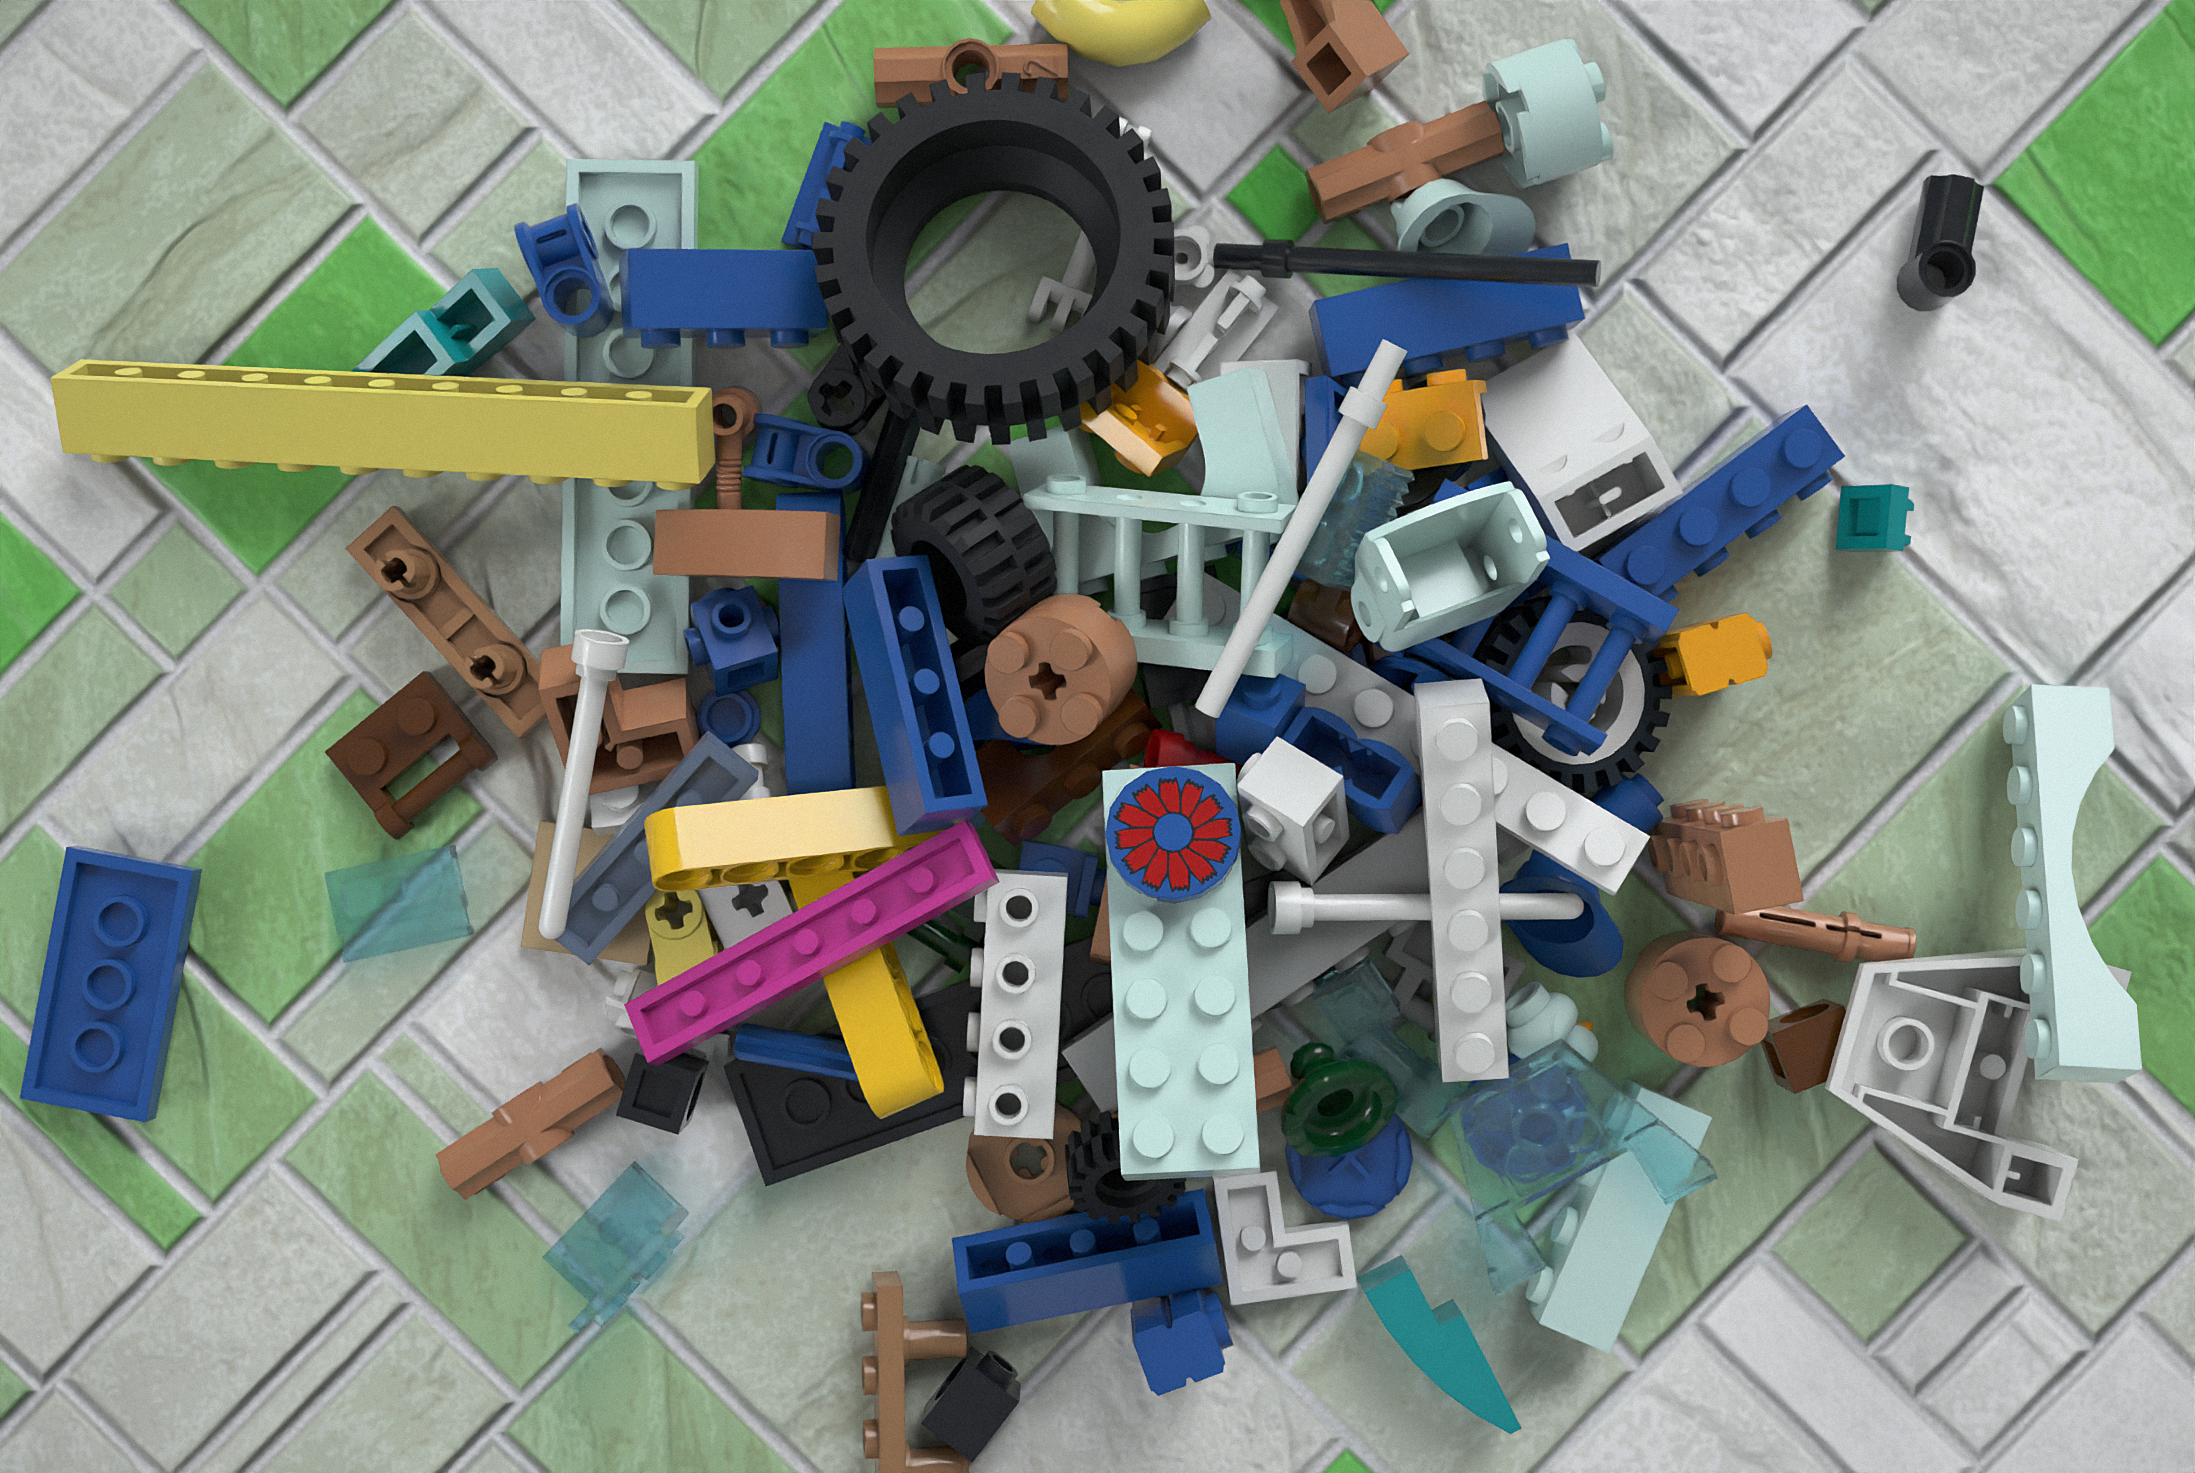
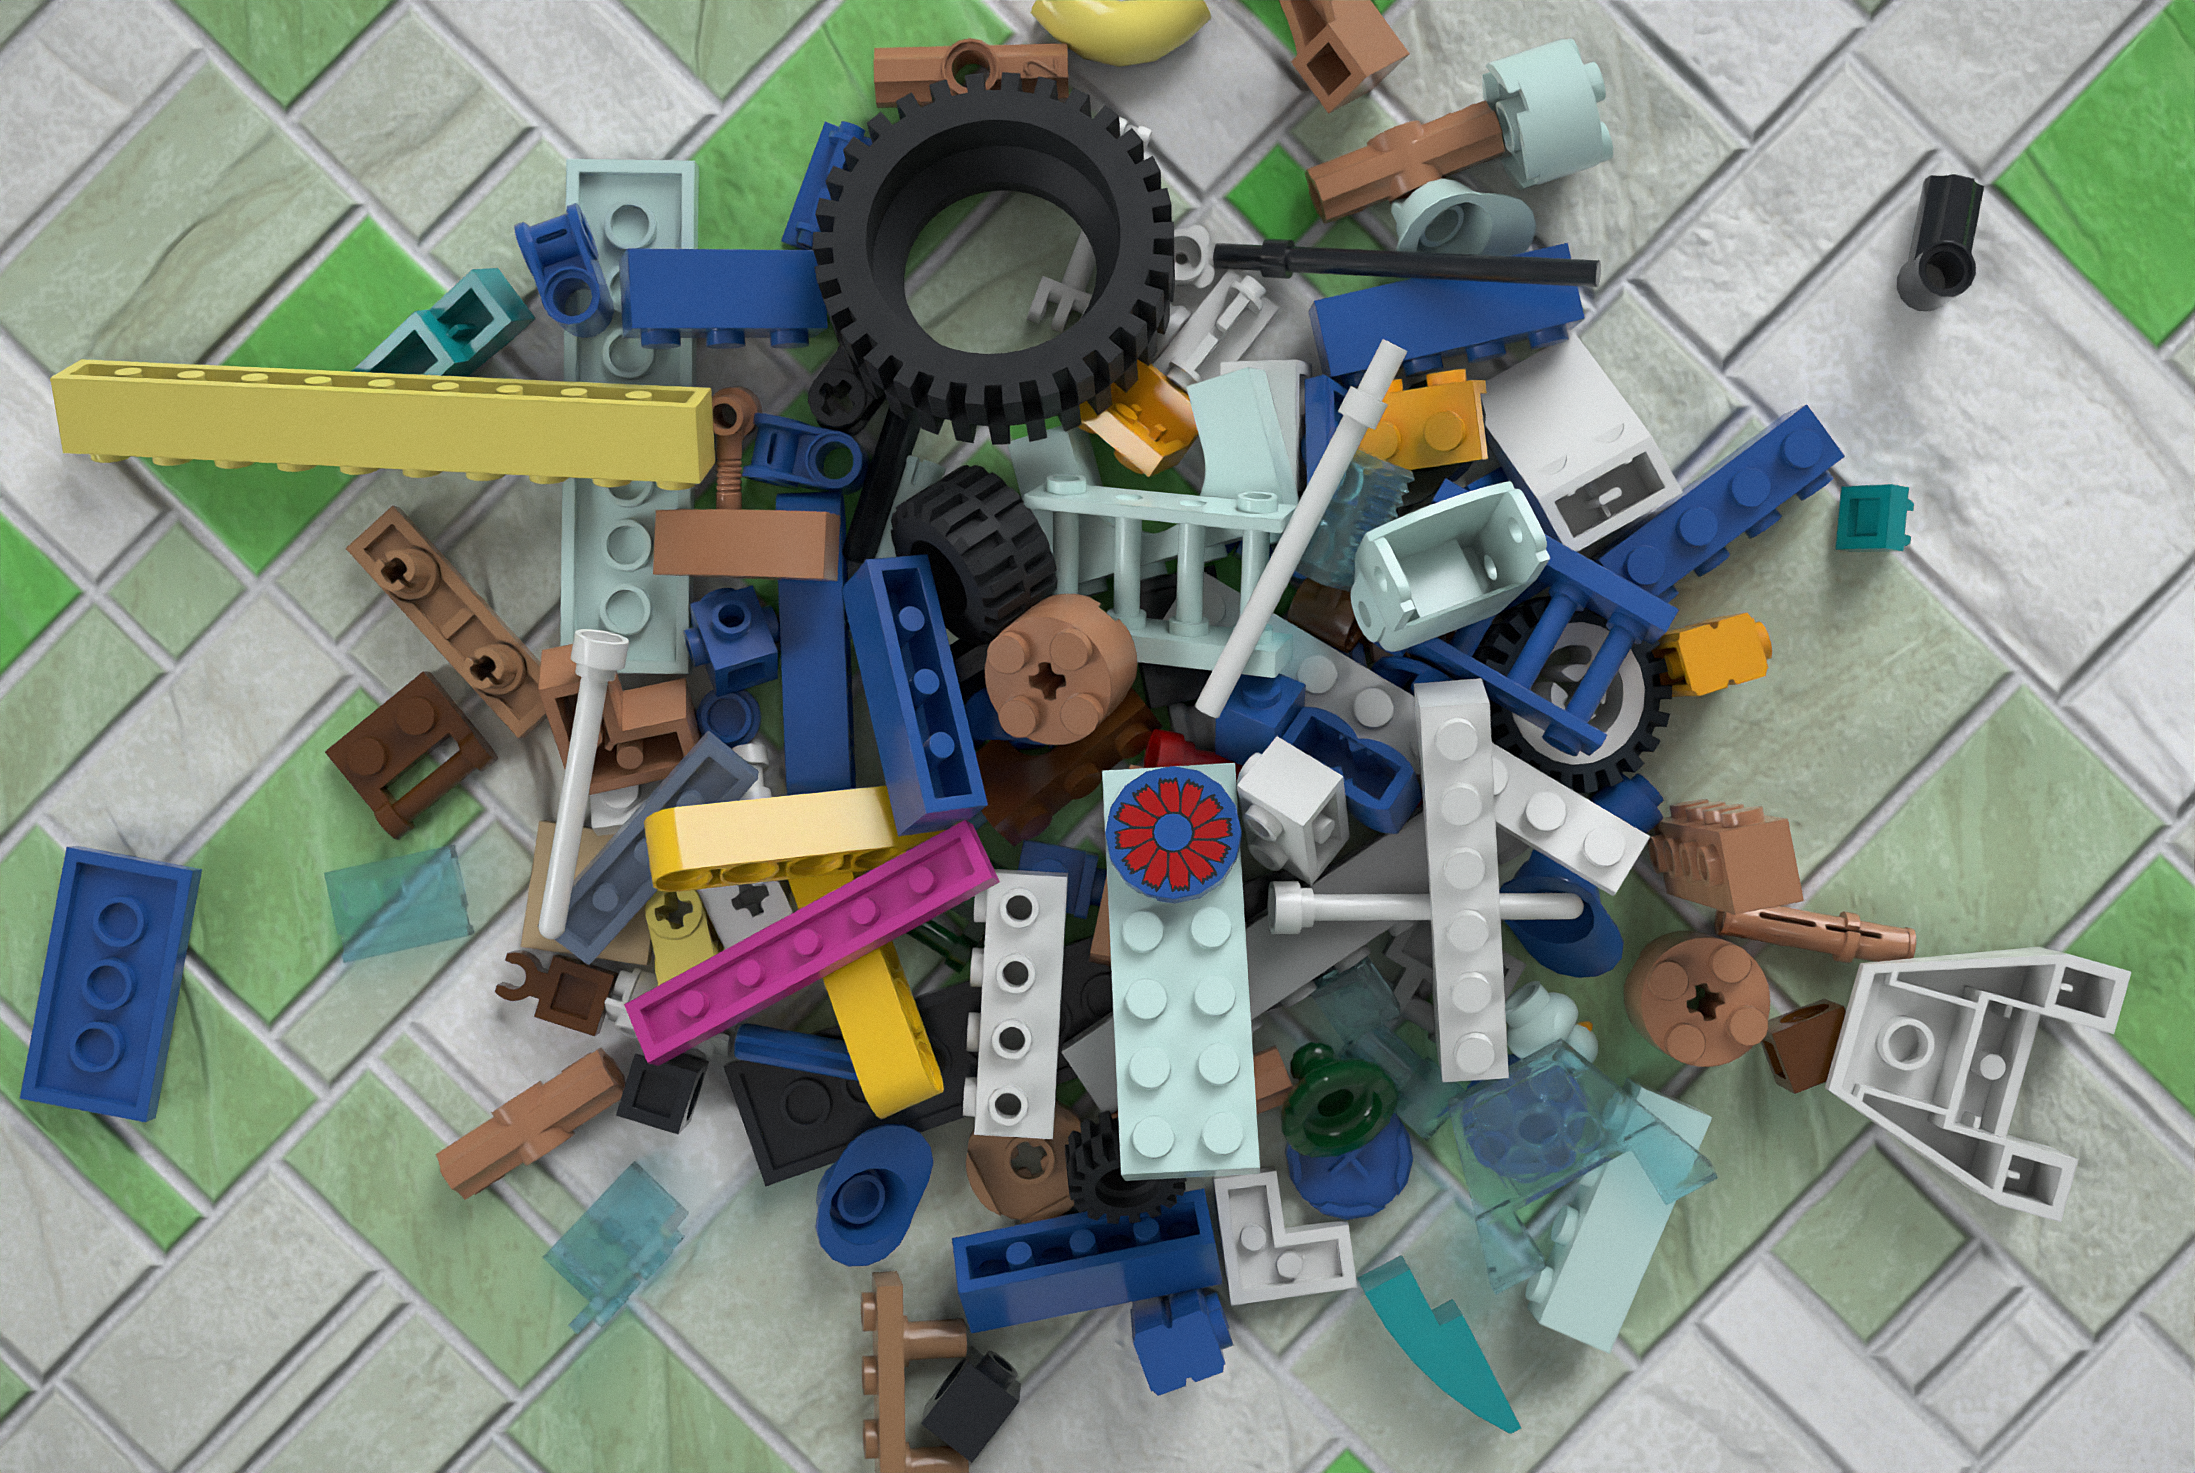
light aqua arch [2003,684,2142,1084] -> none
none -> reddish brown plate [495,950,619,1037]
none -> blue piece [815,1124,933,1267]

